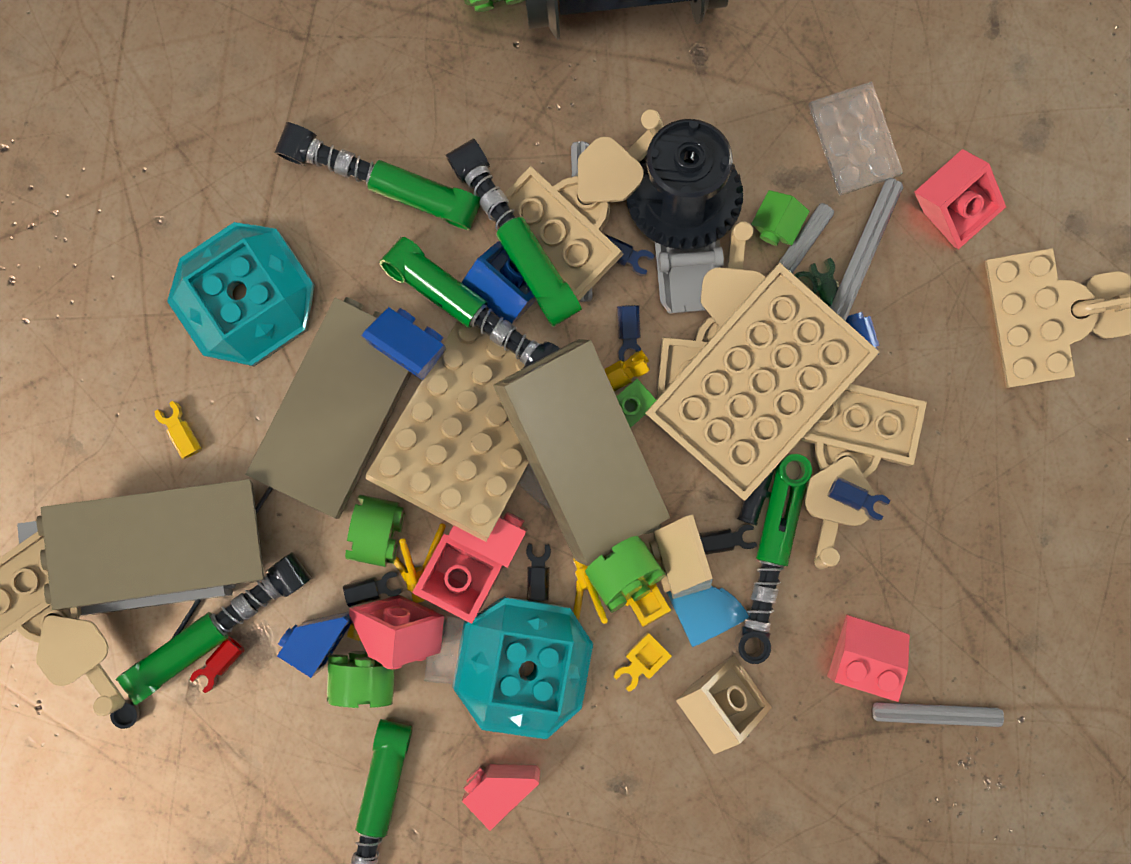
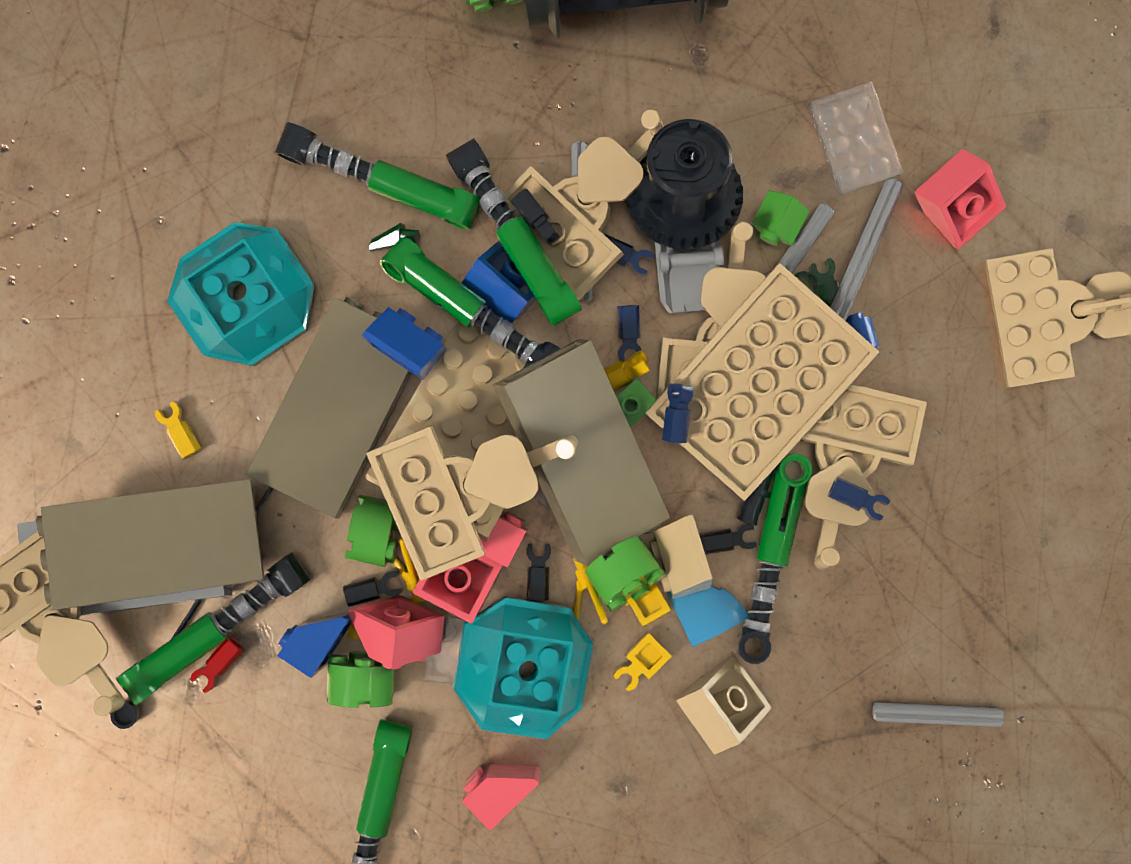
coral slope [827,614,910,702] -> none
none -> tan plate [366,425,578,581]
none -> dark green bar [369,223,420,252]
none -> black bar [511,188,560,245]
none -> dark blue bar [662,383,693,443]

